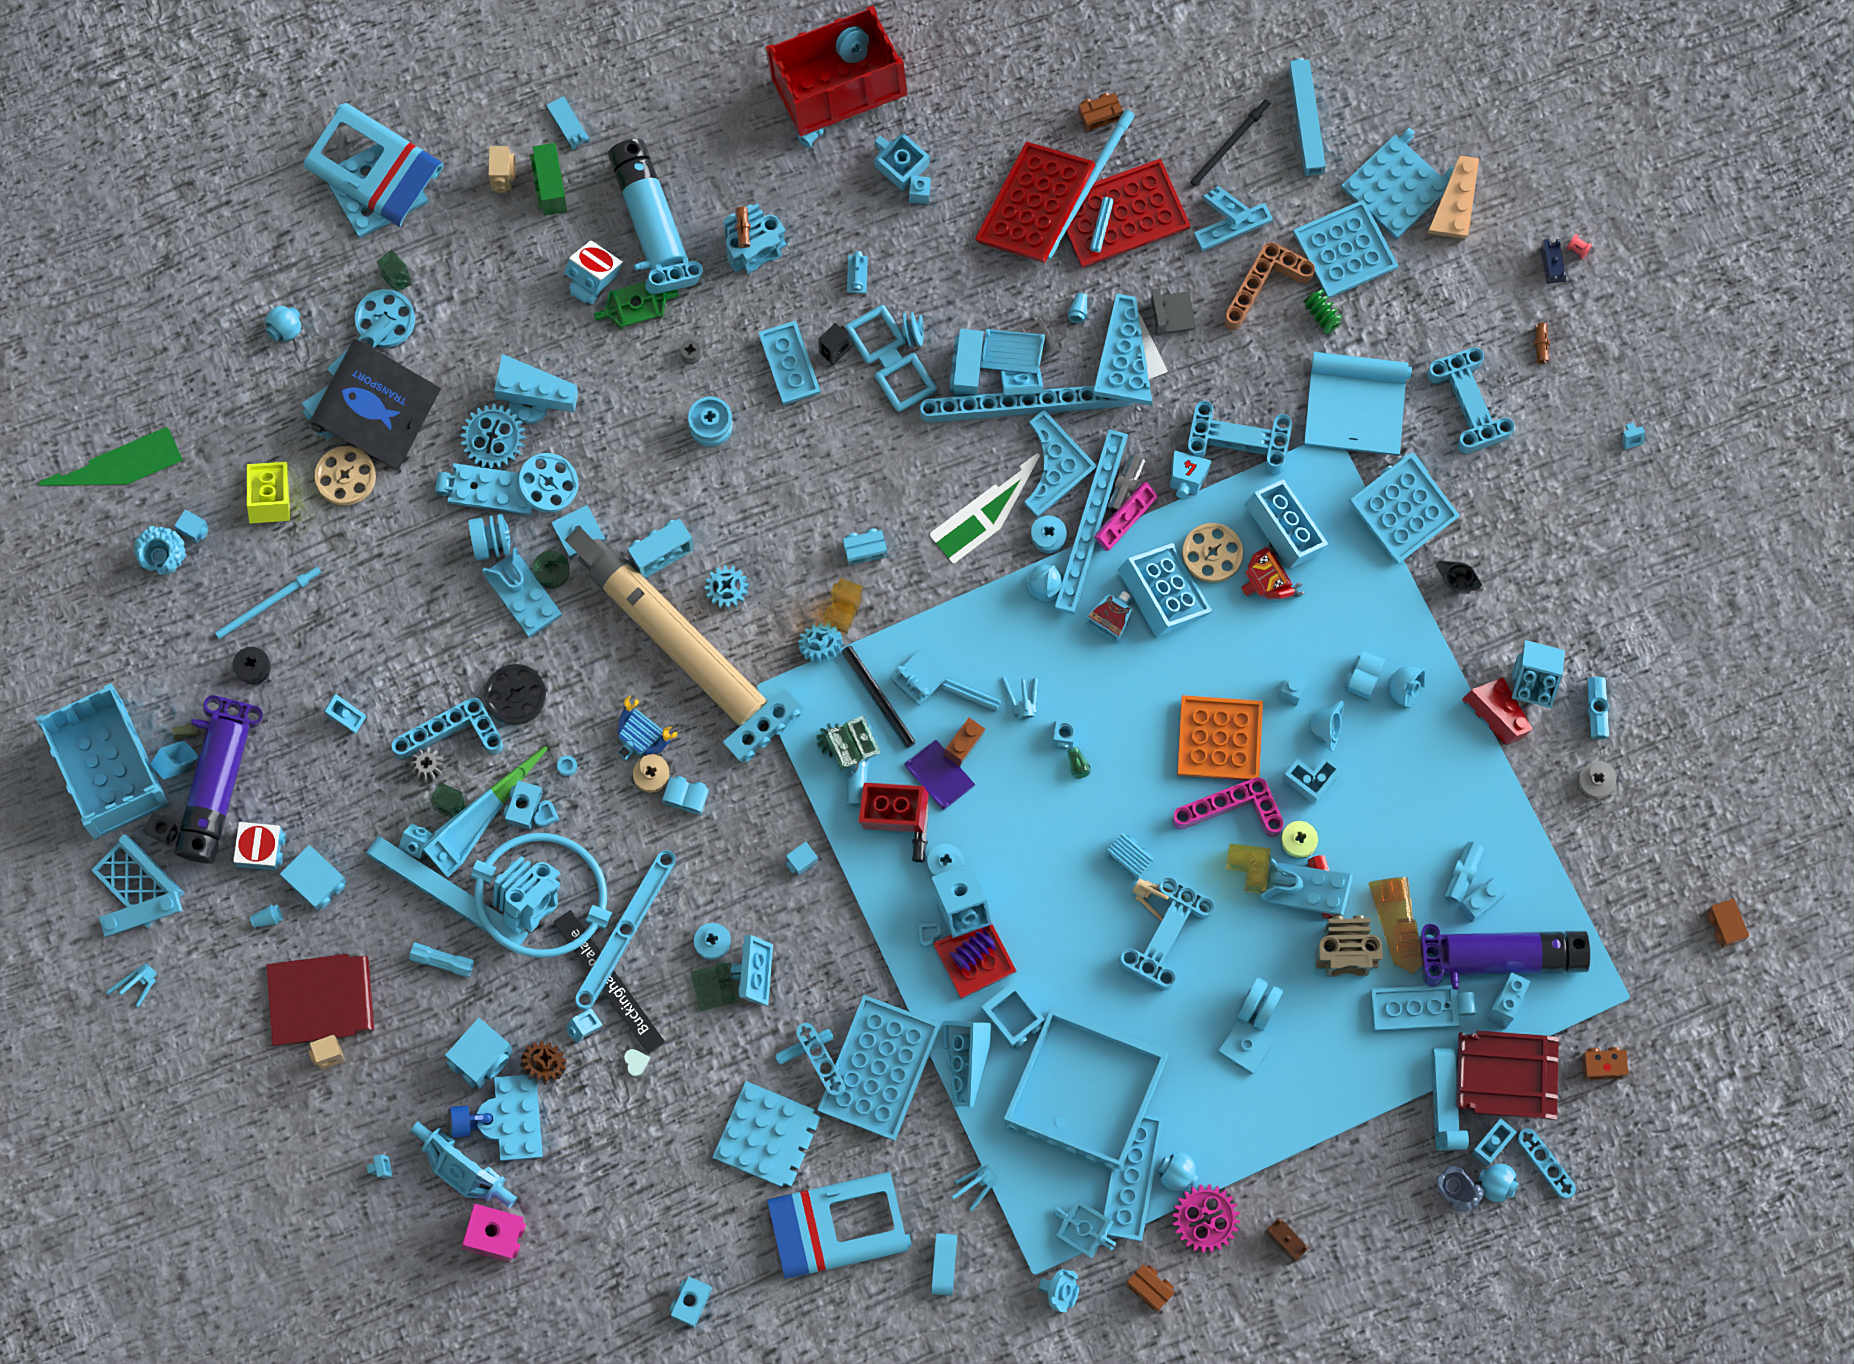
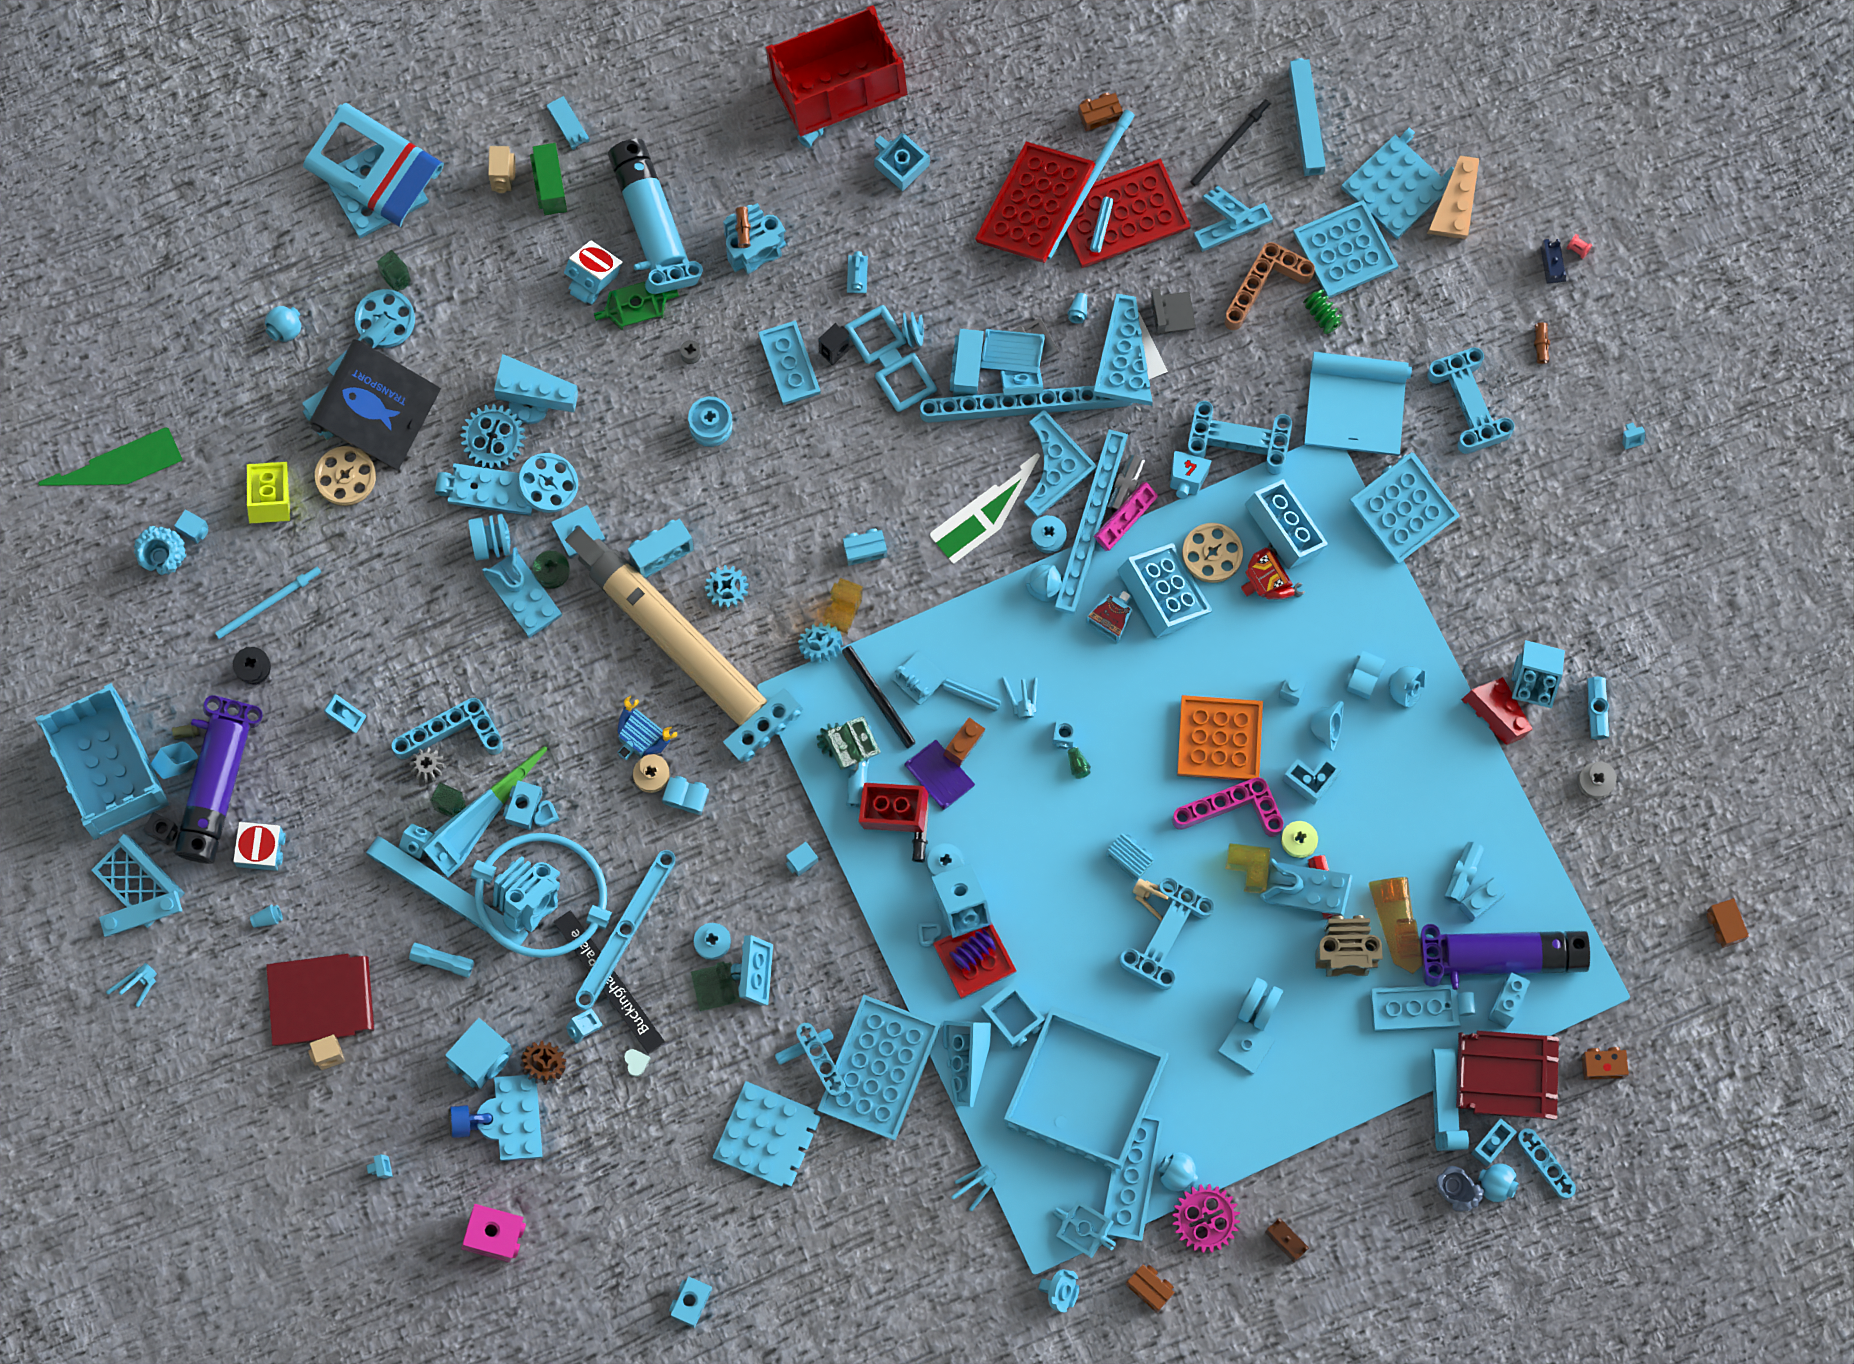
medium azure brick [280,845,347,911] -> none
medium azure plate [410,1121,517,1208] -> none
black wedge [484,664,546,725] -> none
medium azure tile [557,755,577,777] -> none
medium azure piece [767,1171,912,1279] -> none
medium azure piece [836,26,869,63] -> none
medium azure brick [909,175,931,205] -> none
medium azure beam [931,1233,957,1296] -> none
black hat [1436,560,1482,595] -> none

